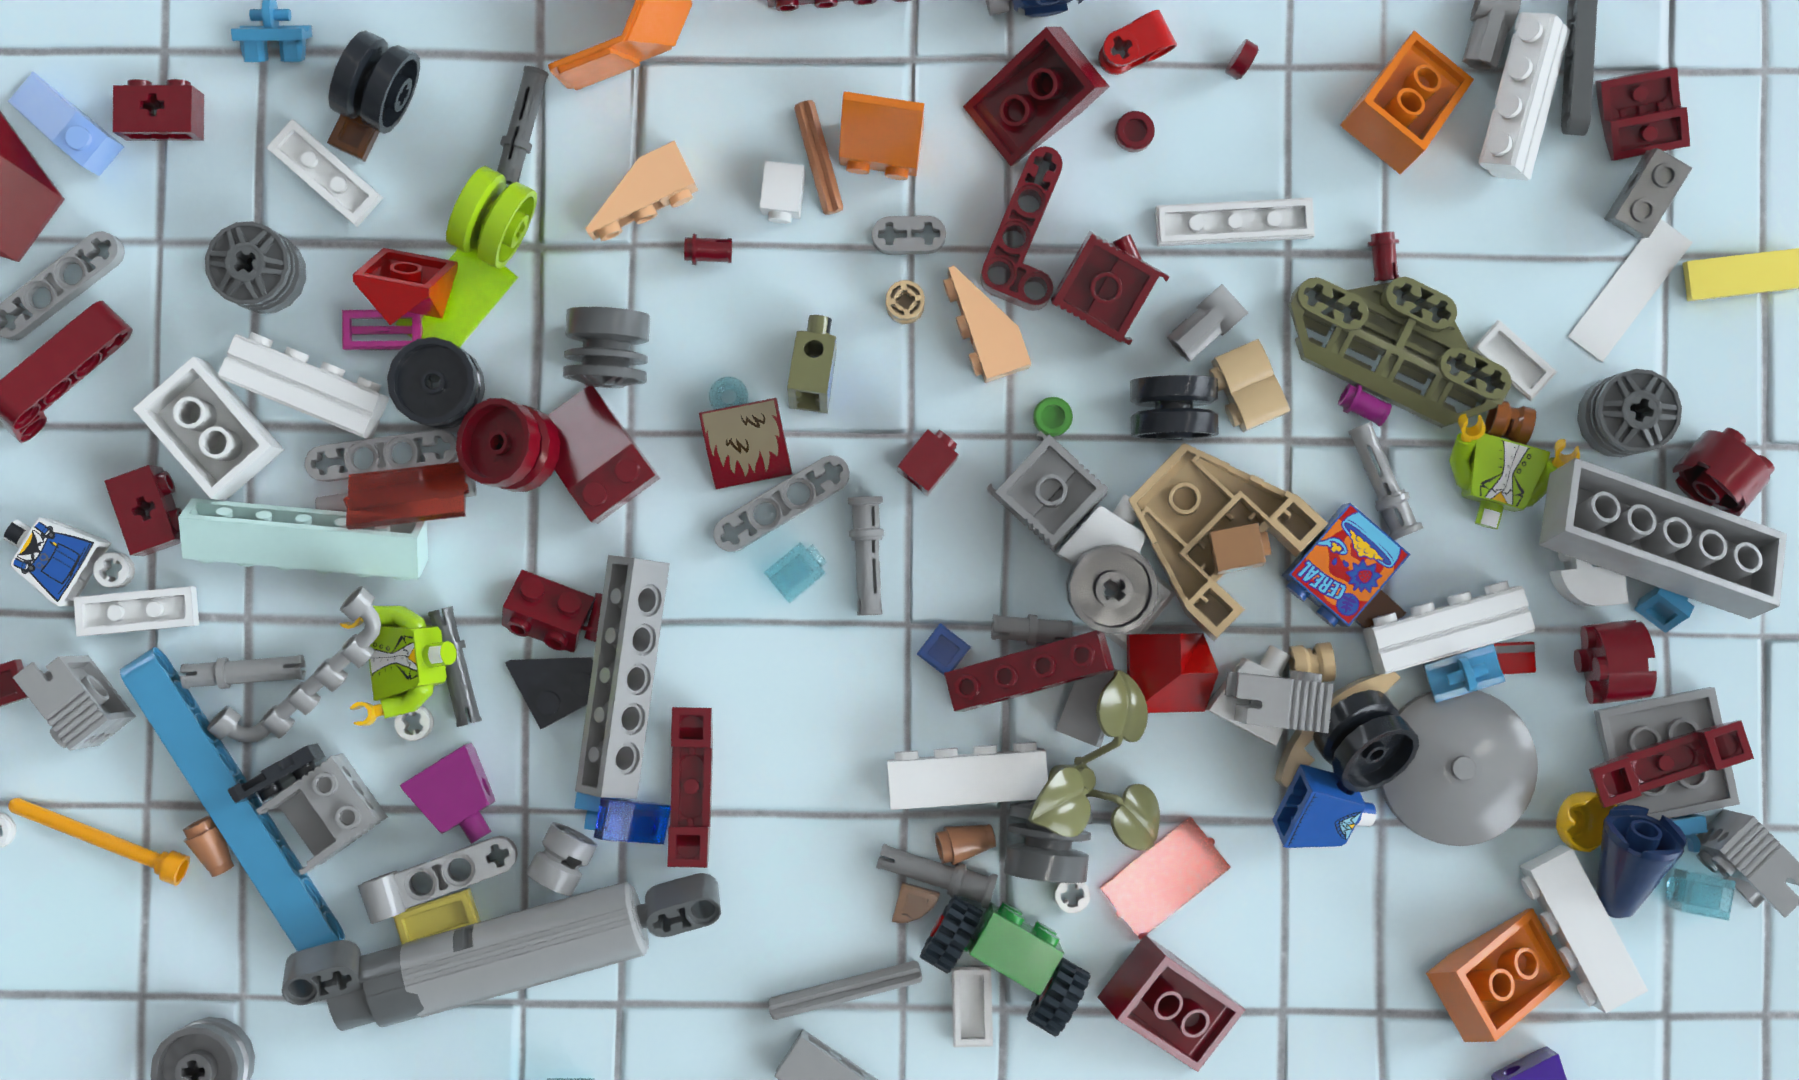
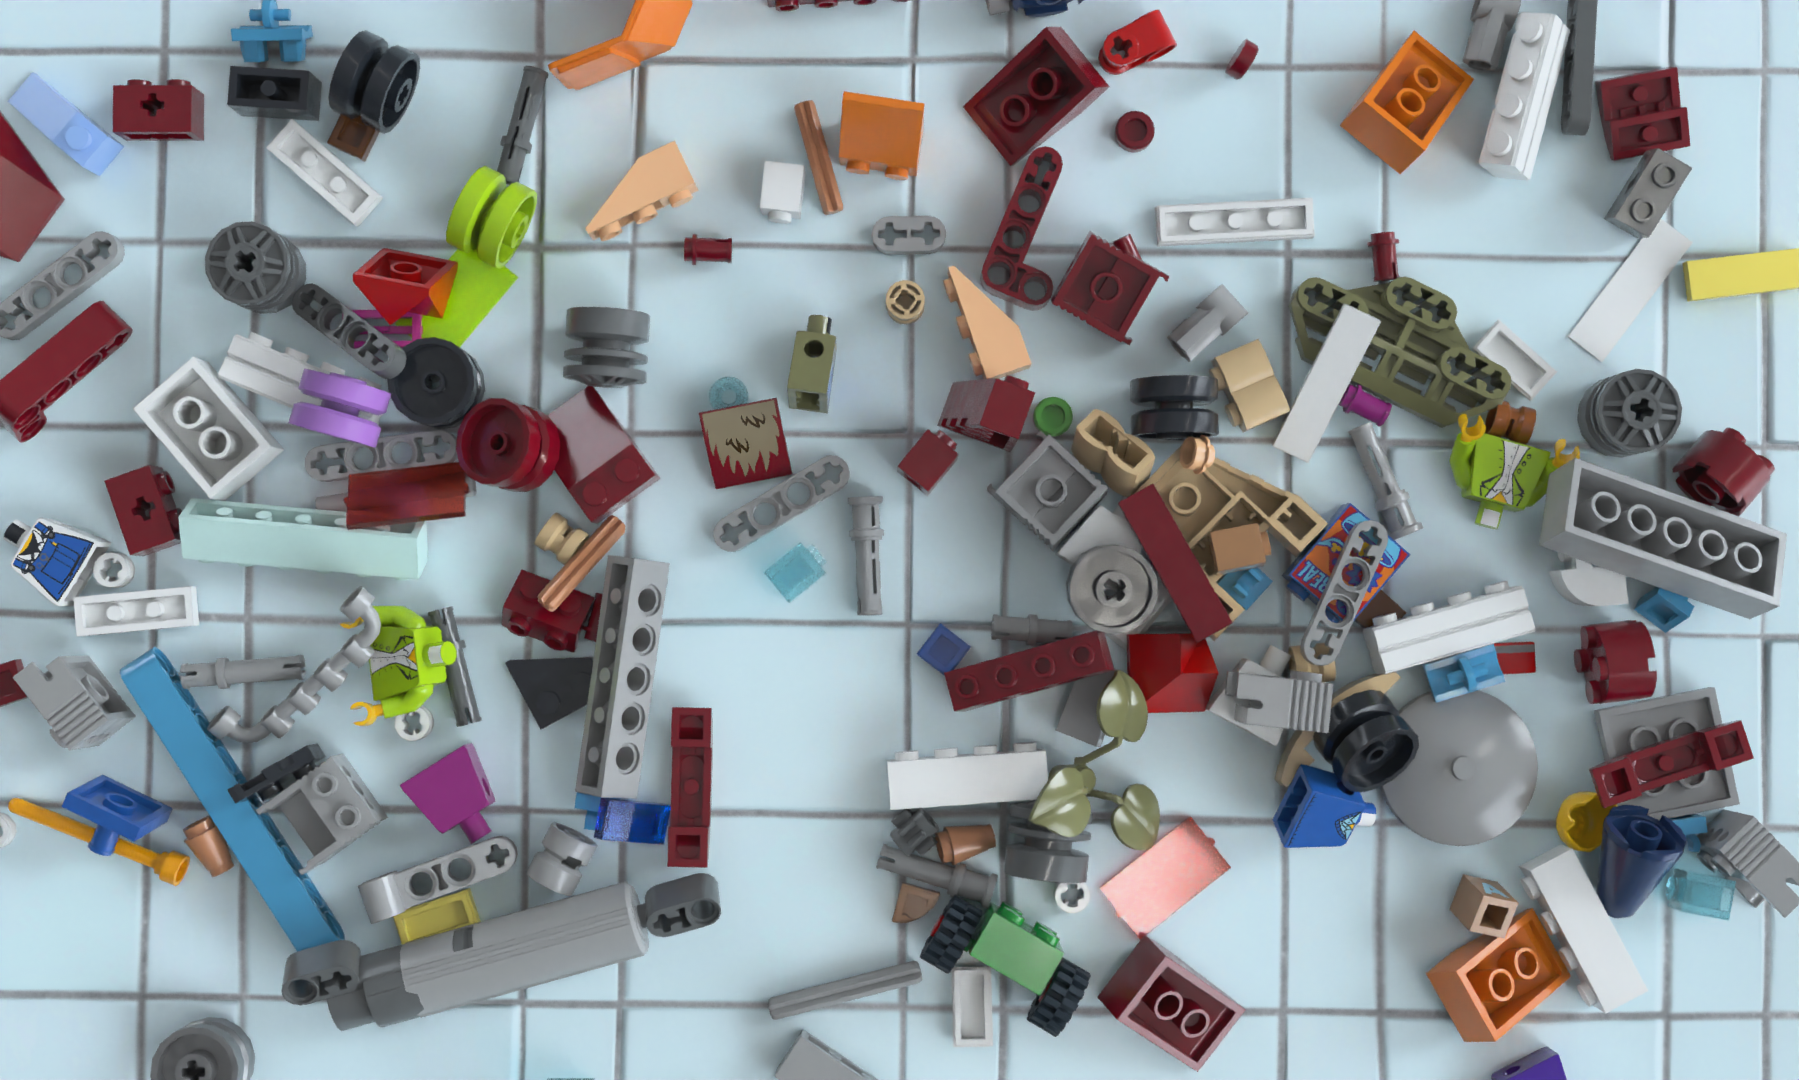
none -> blue tile [62,775,173,856]
none -> black brick [227,66,322,121]
none -> medium lavender wheel [288,369,391,448]
none -> dark grey beam [292,283,407,379]
none -> tan wheel [534,512,590,565]
none -> nougat axle [537,515,626,612]
none -> dark grey gear [890,808,939,856]
none -> dark red wedge [937,375,1036,452]
none -> tan brick [1071,409,1155,497]
none -> dark red tile [1118,484,1233,643]
none -> light nougat plate [1180,435,1215,474]
none -> dark azure tile [1217,567,1273,610]
none -> white tile [1272,303,1381,463]
none -> light grey beam [1300,520,1388,666]
none -> medium nougat brick [1449,874,1519,939]

